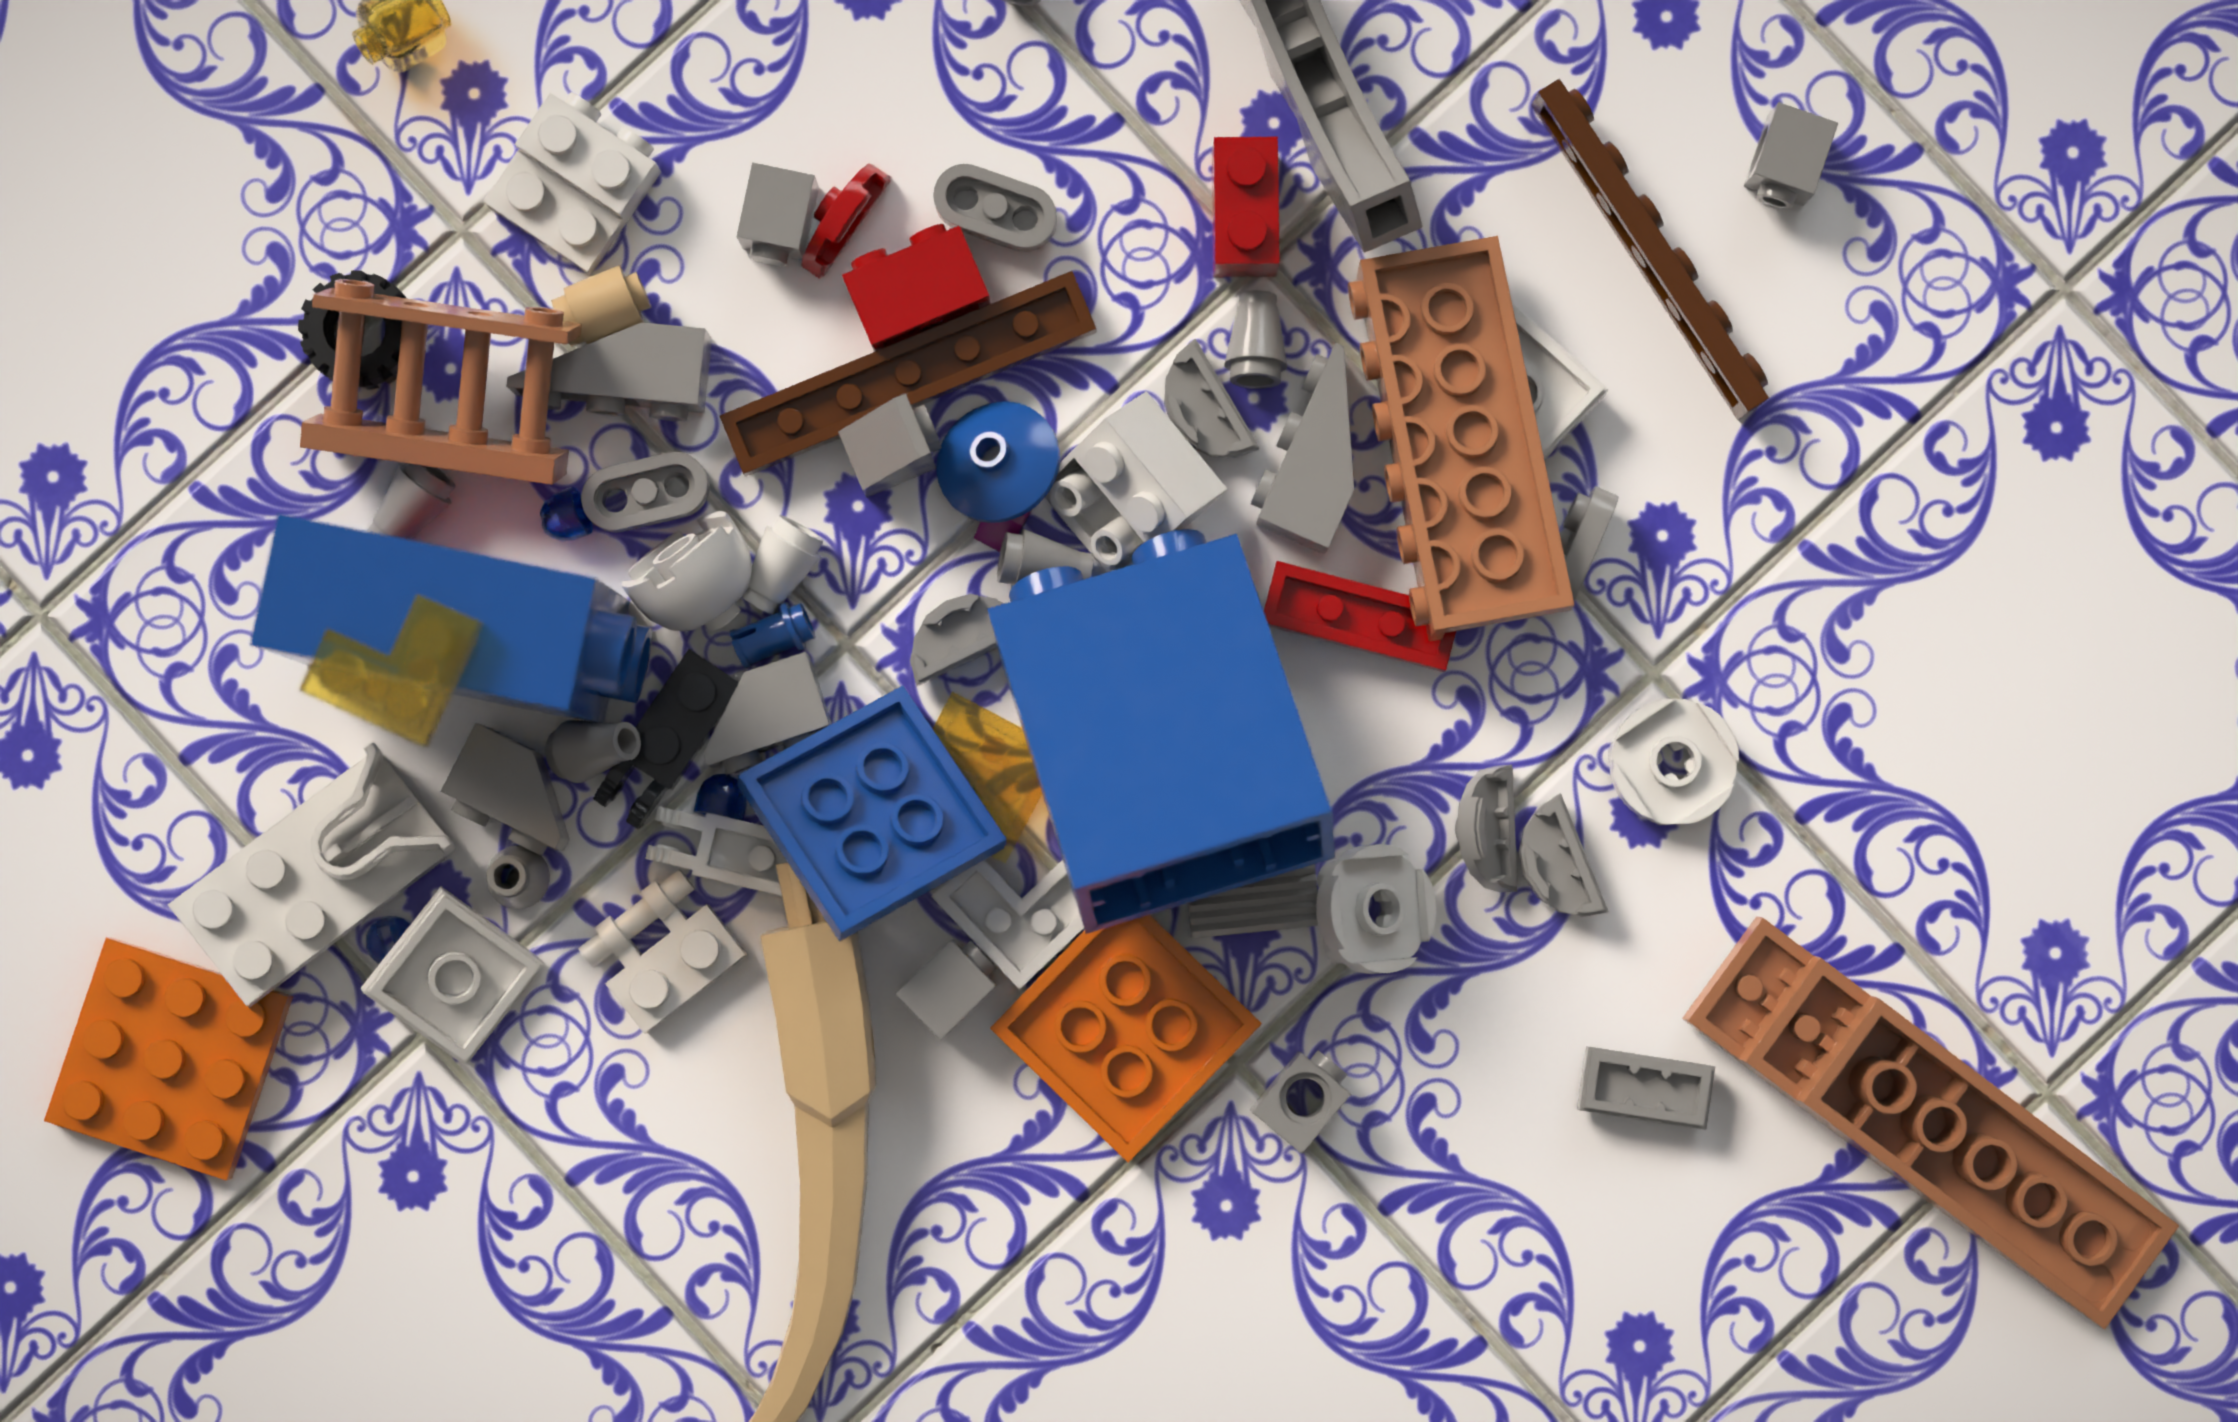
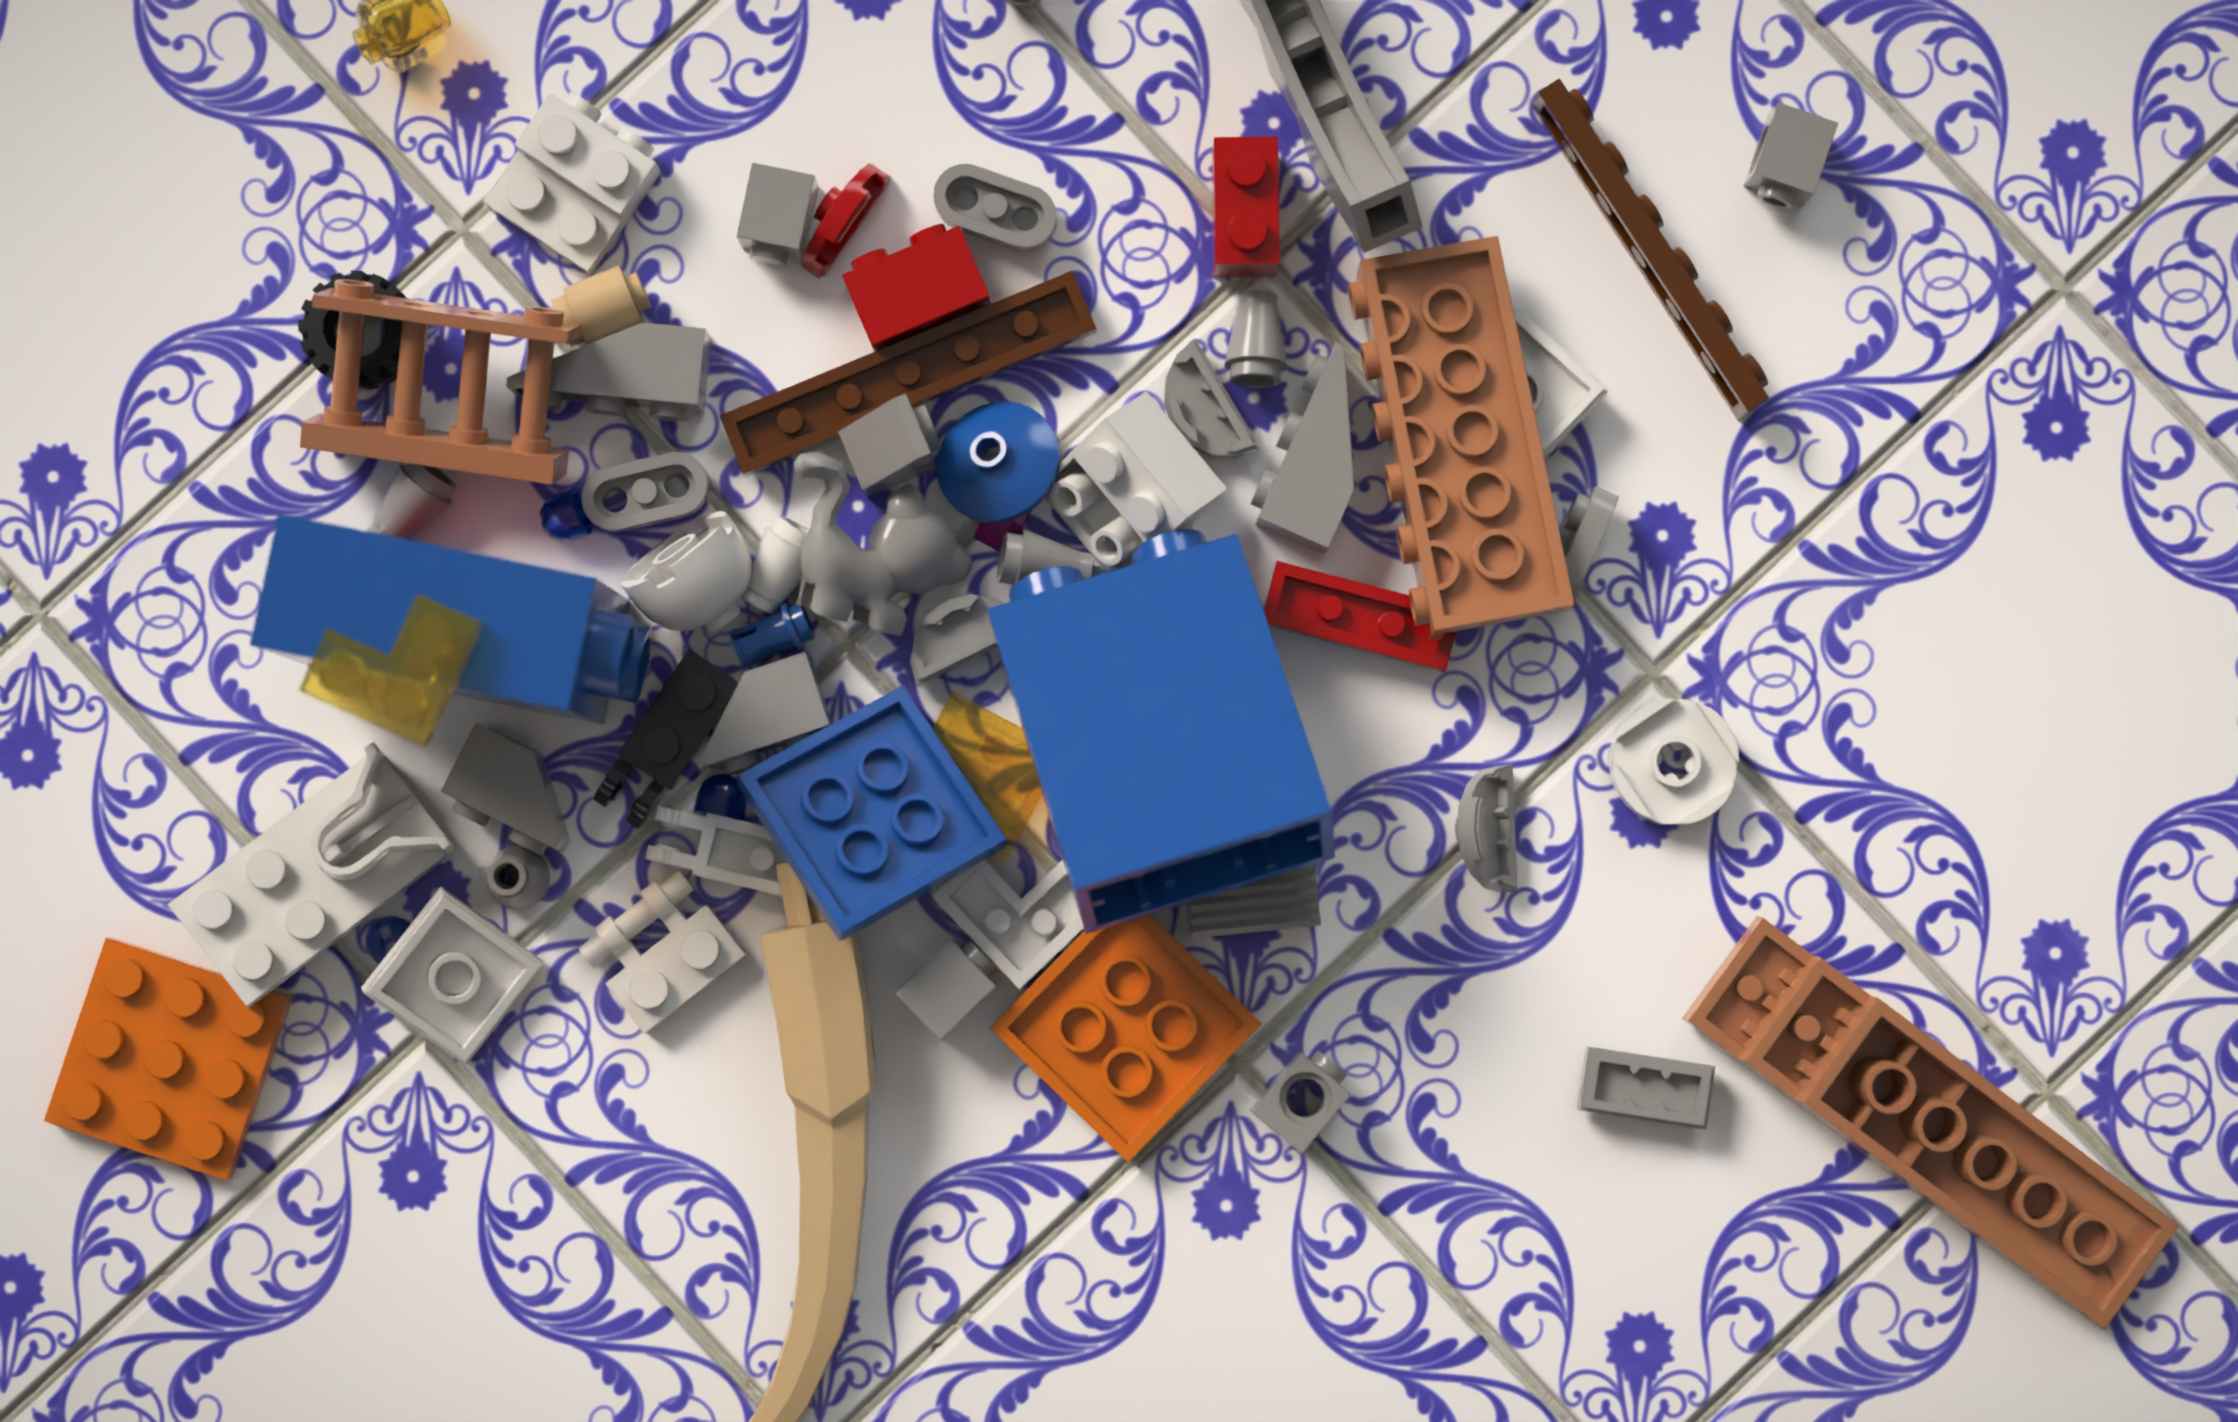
light grey cone [545,720,641,783] -> none
white plate [1316,844,1436,974] -> none
light grey plate [1519,793,1609,917] -> none
none -> light grey animal [794,452,974,636]

